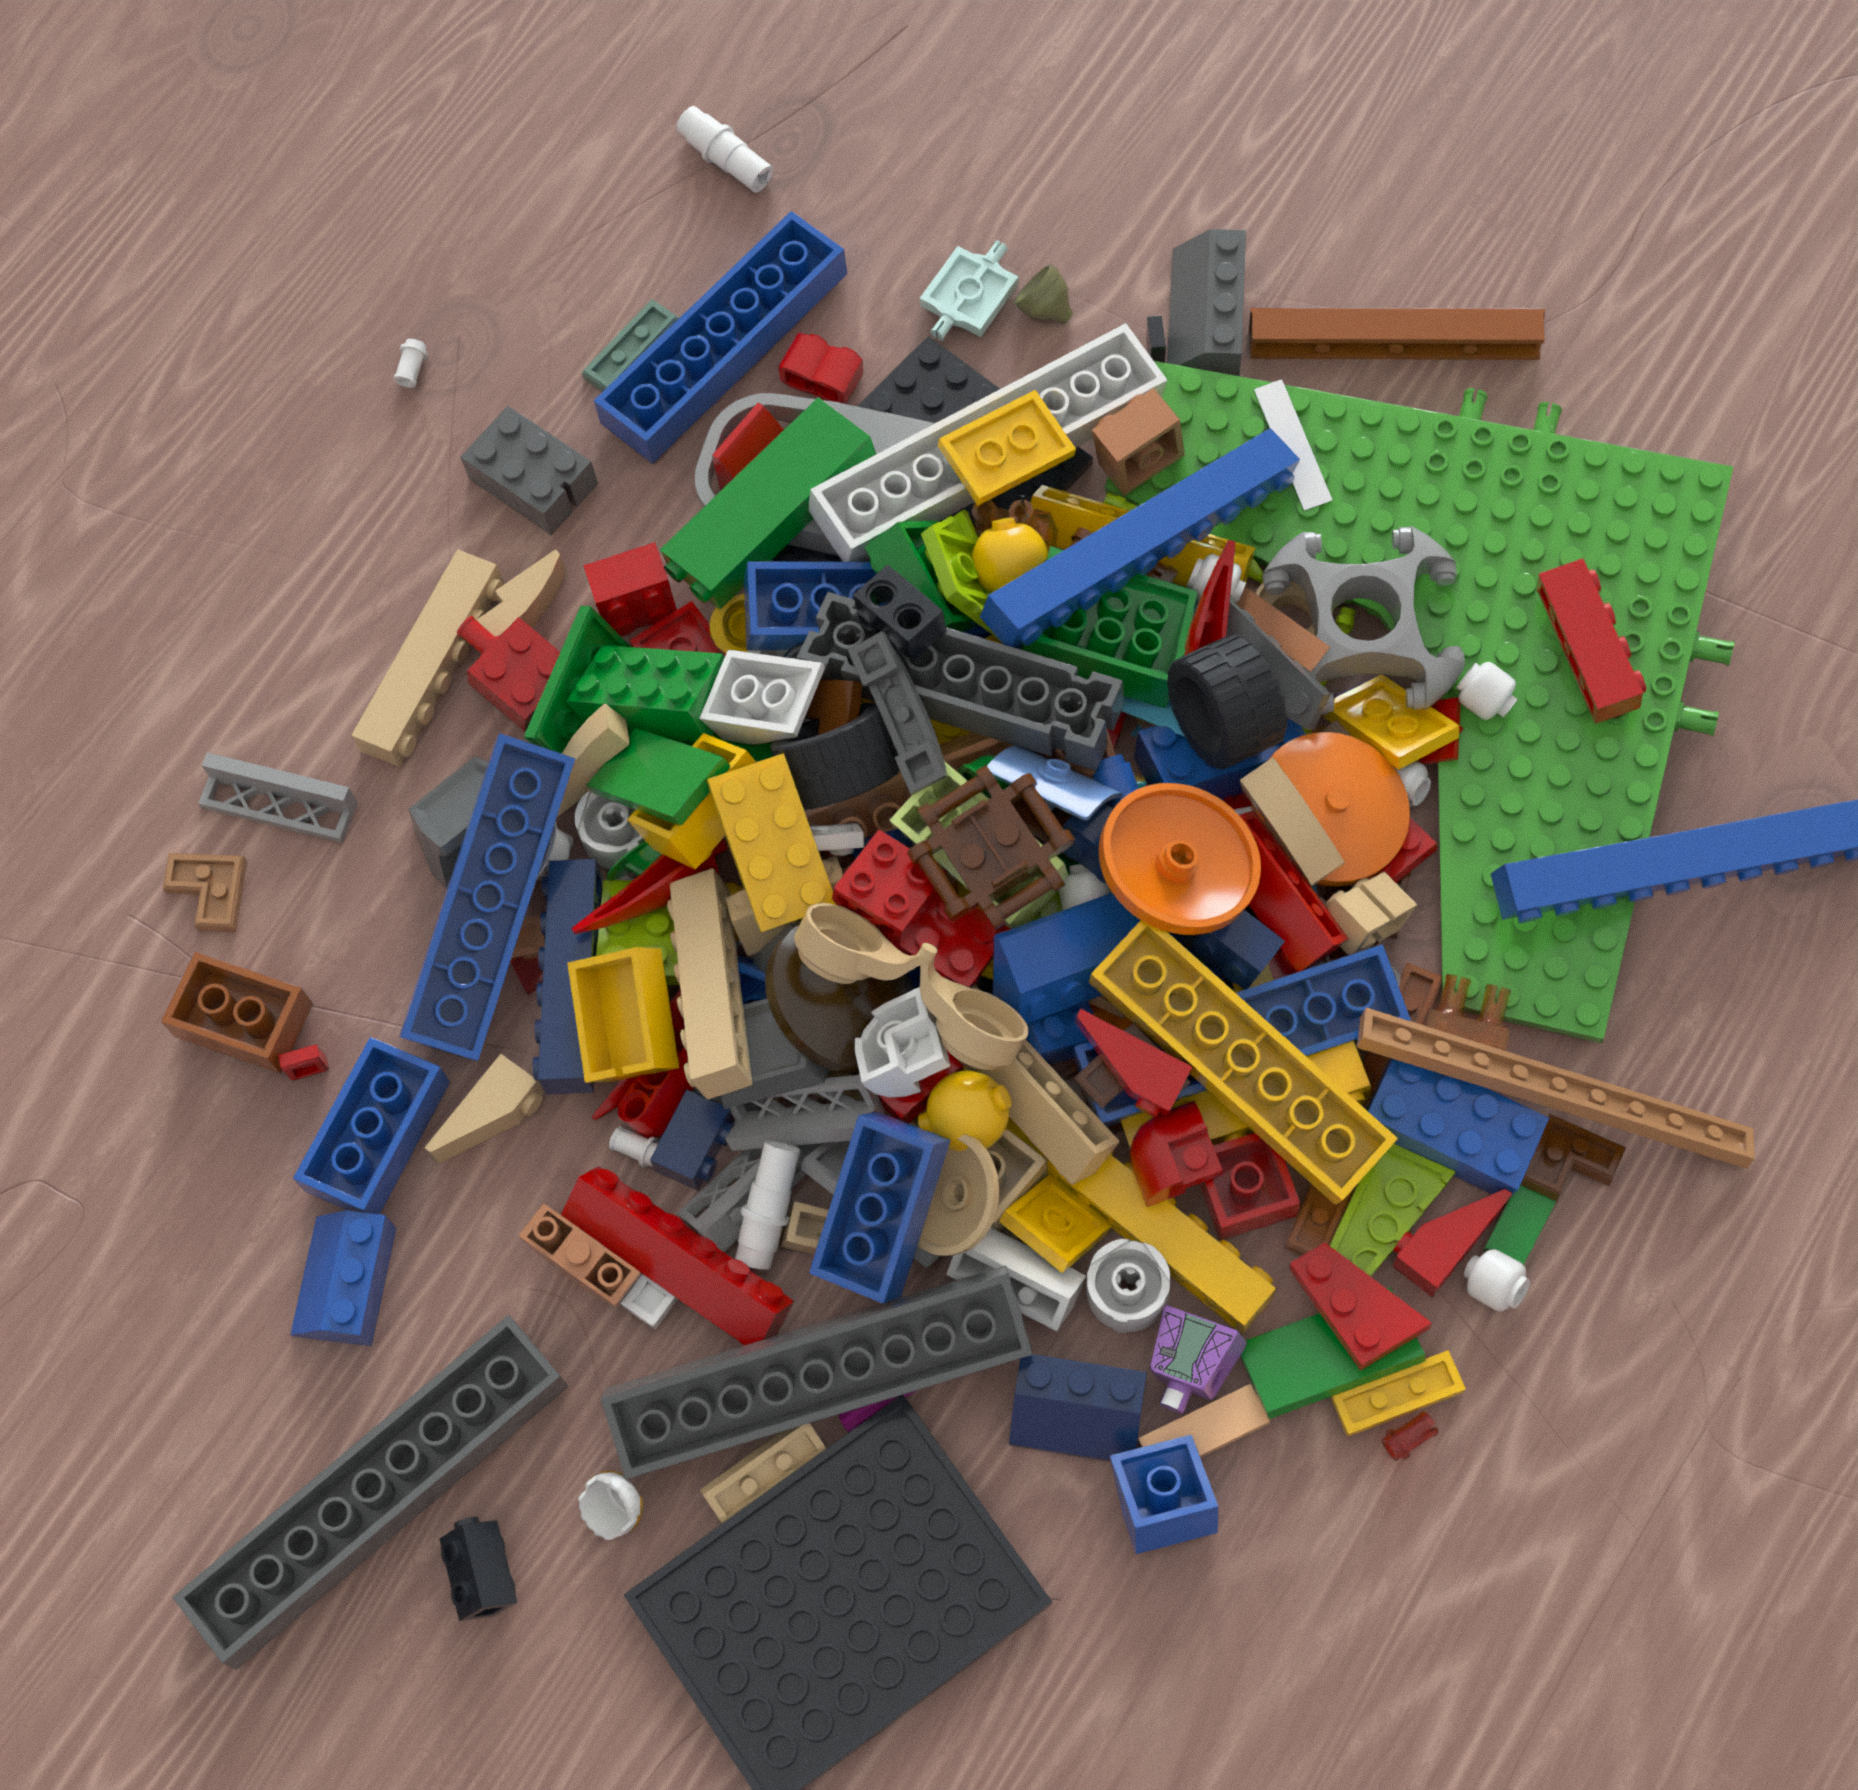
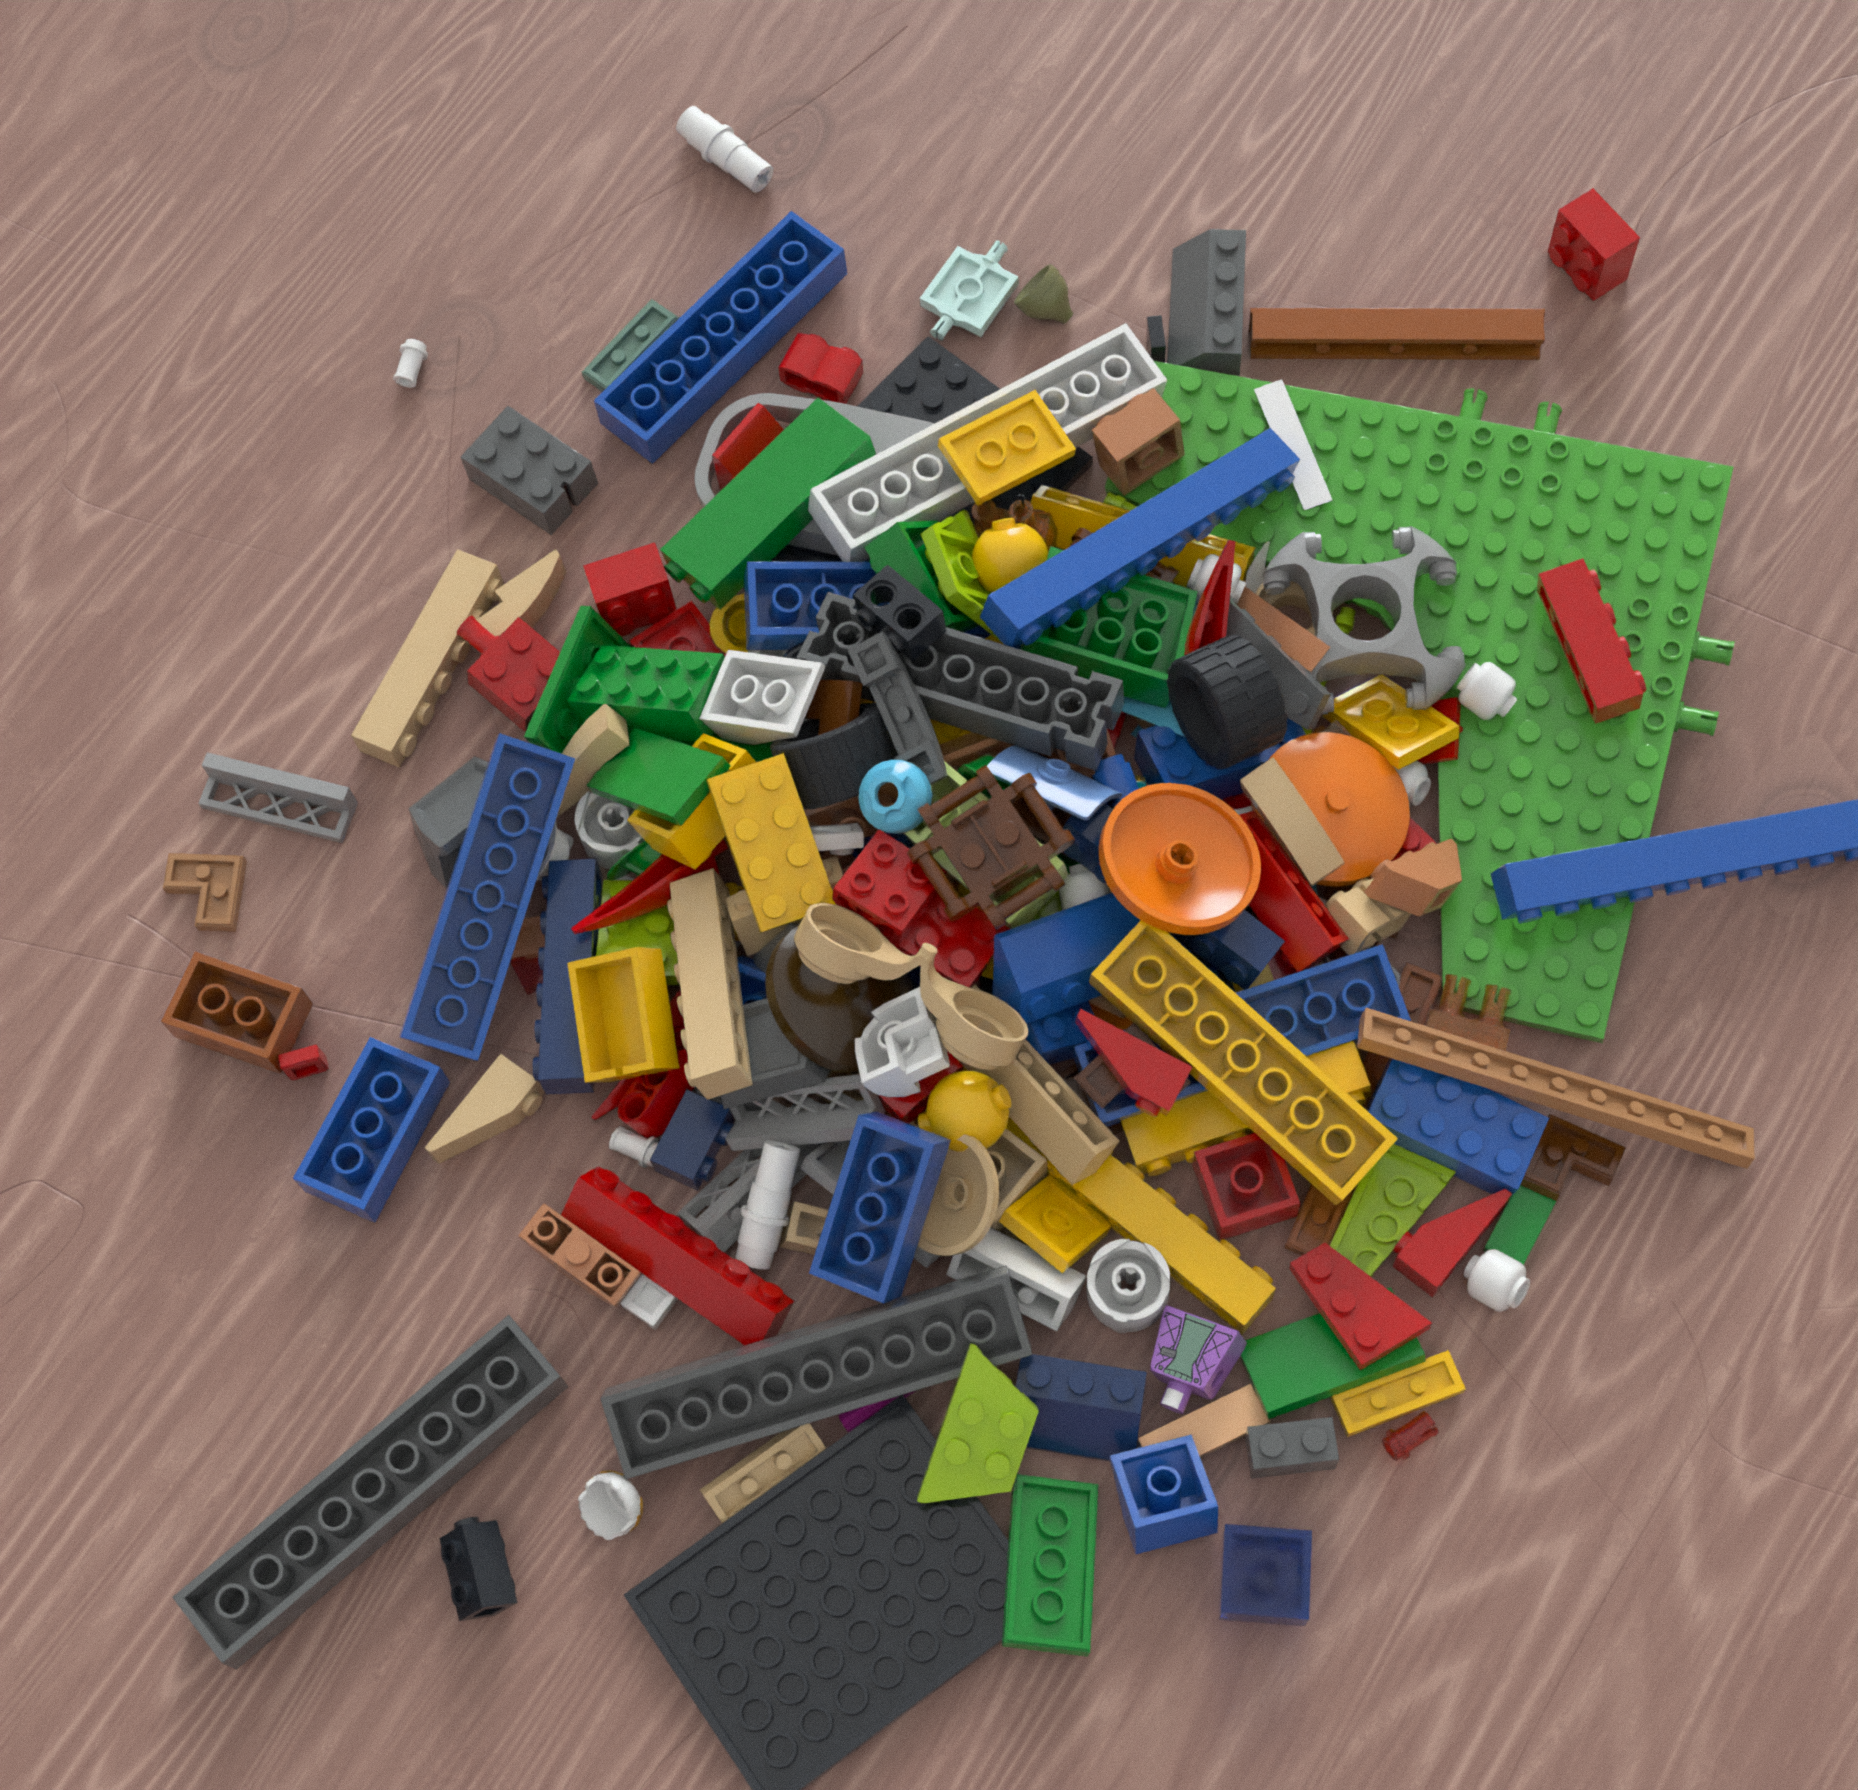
blue slope [290,1210,396,1346] -> none
red brick [1129,1100,1223,1207] -> none
none -> medium azure piece [858,759,932,834]
none -> lime wing [917,1343,1039,1503]
none -> green tile [1002,1474,1098,1657]
none -> clear blue brick [1219,1524,1312,1626]
none -> dark grey brick [1245,1417,1339,1479]
none -> white sticker [1246,541,1270,593]
none -> nougat slope [1364,839,1462,917]
none -> red brick [1548,188,1640,301]

